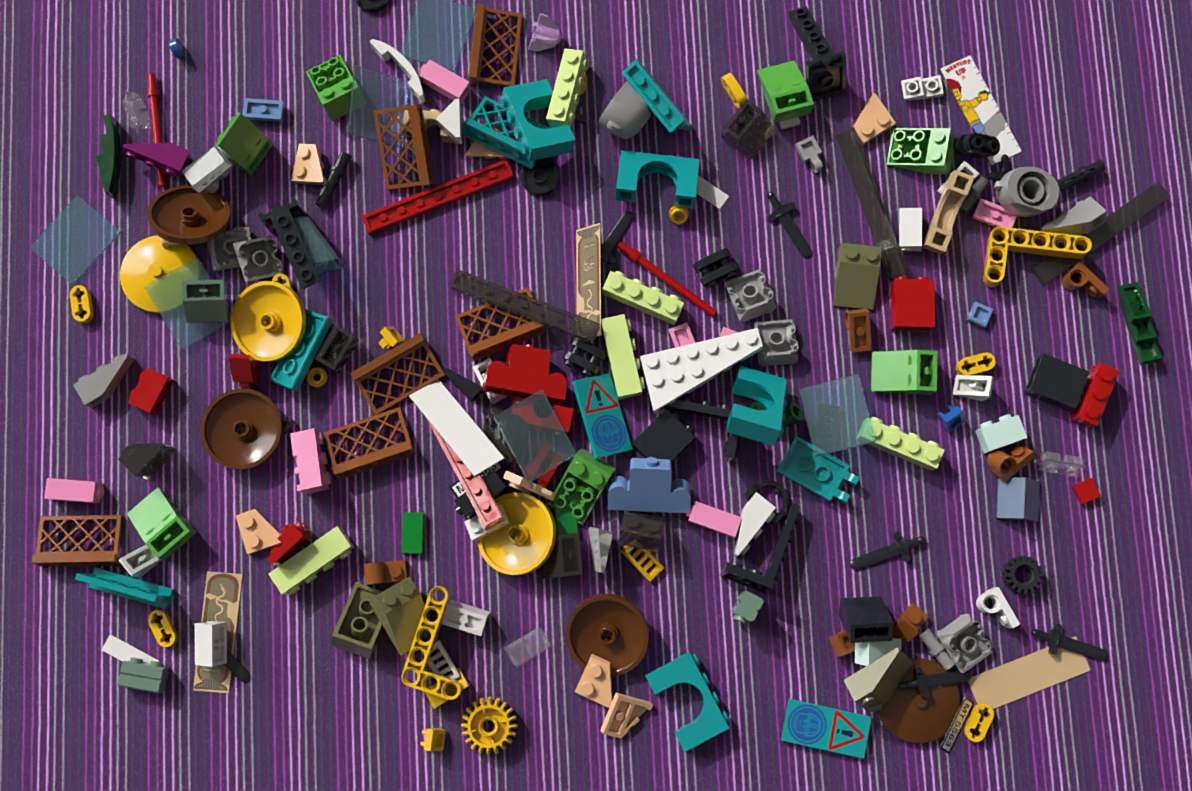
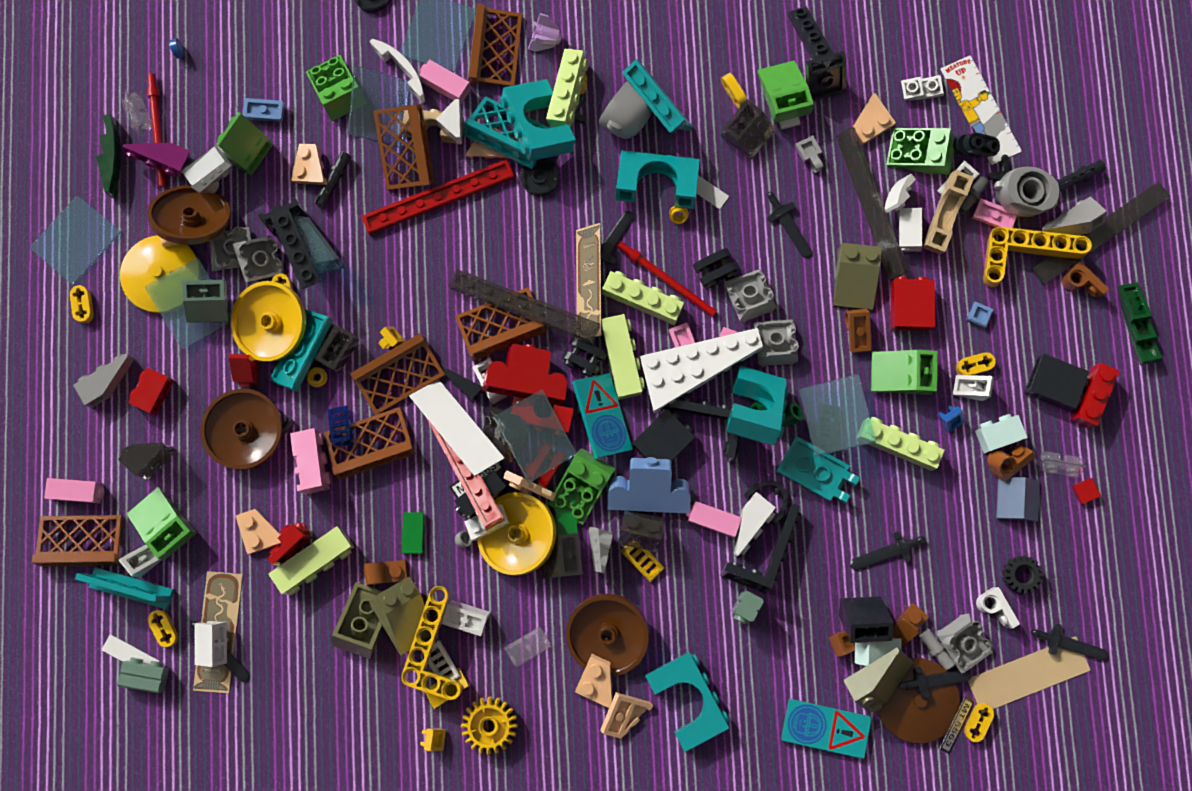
none -> clear blue slope [328,405,354,448]
none -> light grey hinge [455,530,473,548]
none -> white slope [885,174,916,213]

